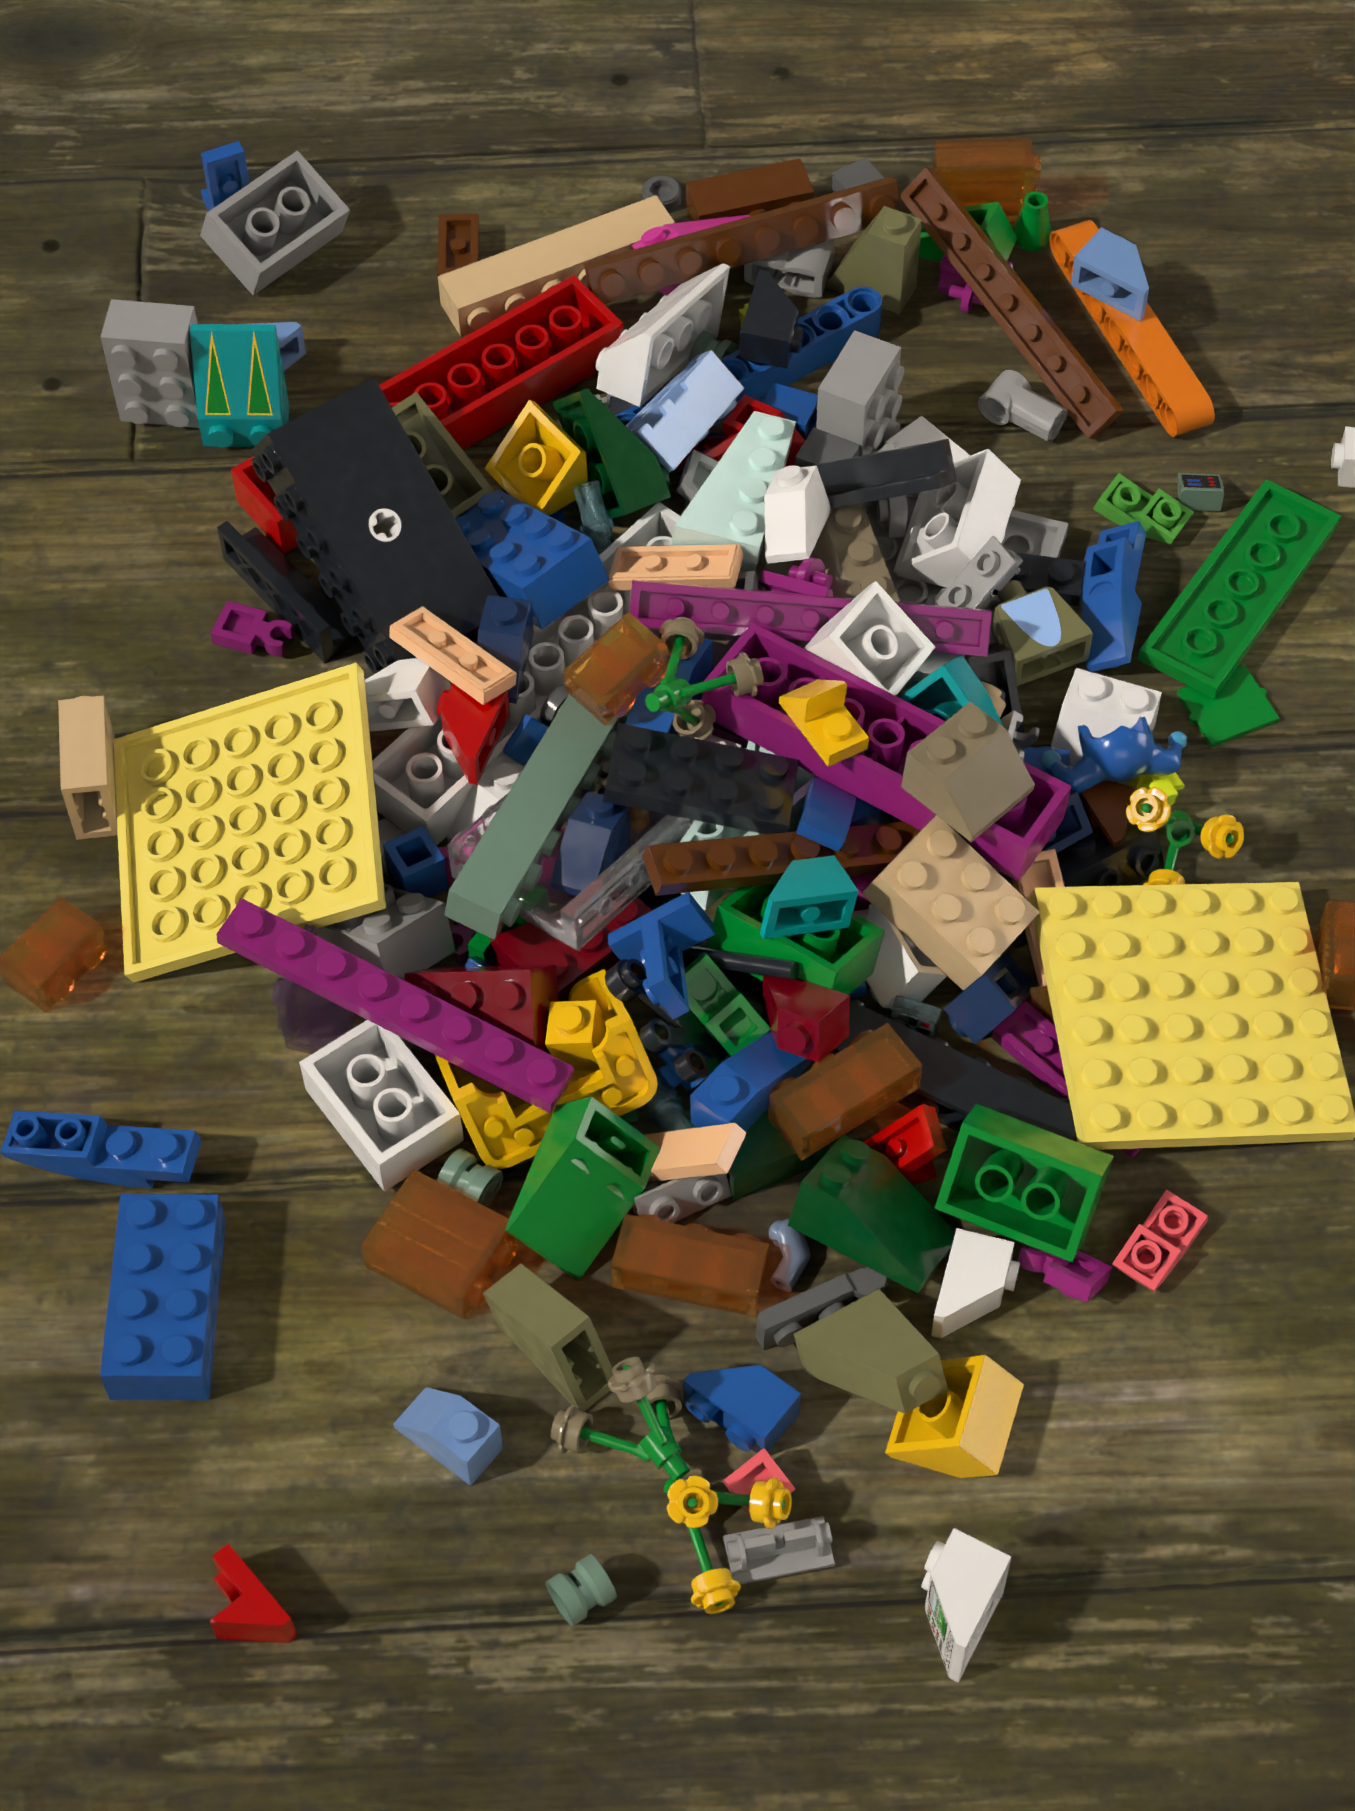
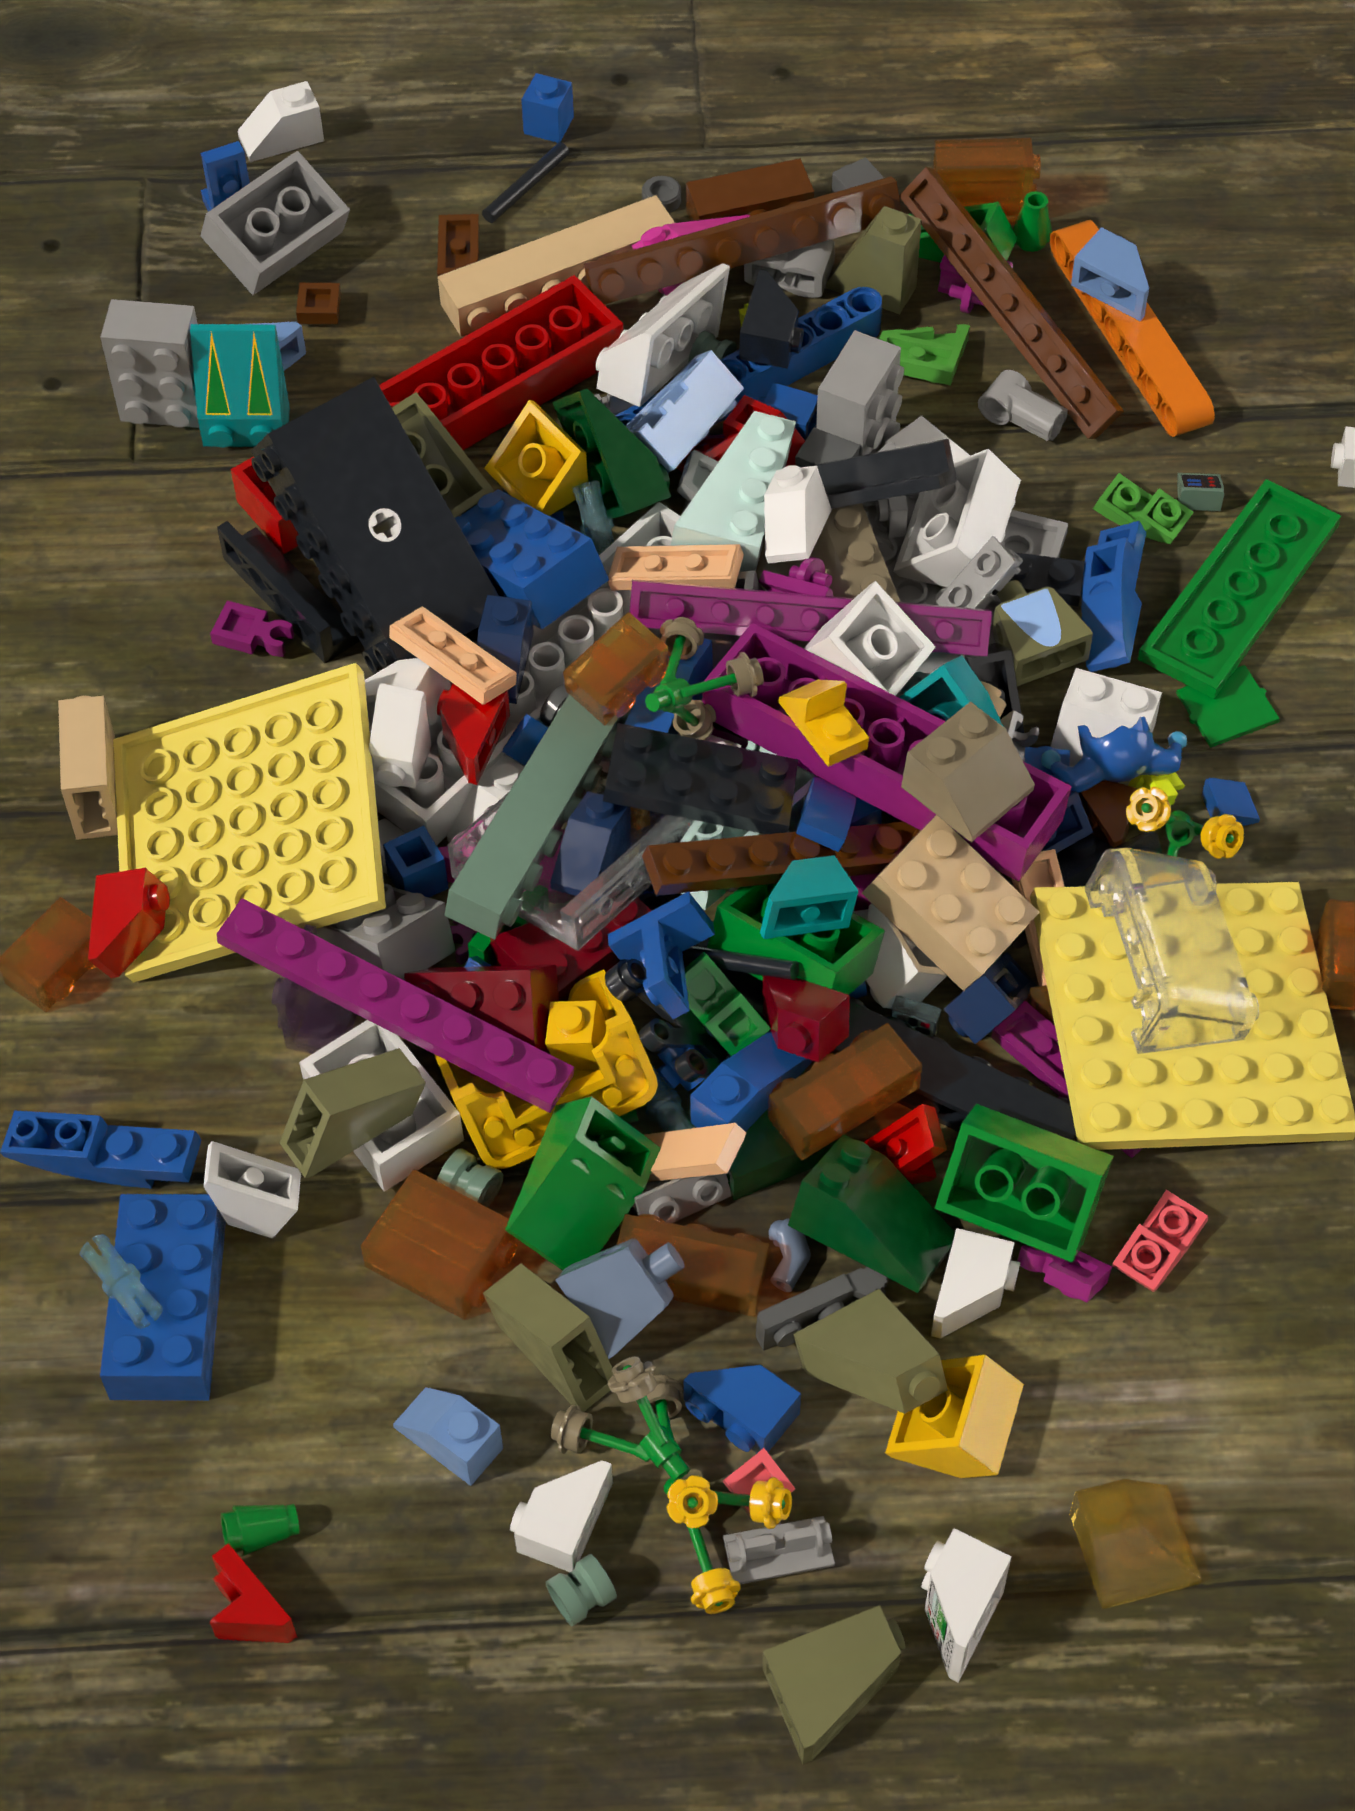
none -> clear light blue pin [80,1234,163,1329]
none -> red slope [88,867,170,978]
none -> white slope [203,1141,301,1238]
none -> green cone [221,1504,299,1557]
none -> white slope [238,81,324,162]
none -> olive slope [280,1048,426,1178]
none -> reddish brown plate [296,282,341,324]
none -> white slope [369,683,431,789]
none -> black bar [482,142,569,223]
none -> white slope [510,1460,613,1572]
none -> blue brick [521,73,574,143]
none -> sand blue torso [555,1238,685,1359]
none -> olive slope [762,1605,905,1764]
none -> bright green wing [879,324,970,386]
none -> clear yellow slope [1070,1479,1202,1609]
none -> clear windscreen [1084,847,1259,1054]
none -> blue slope [1202,778,1260,826]

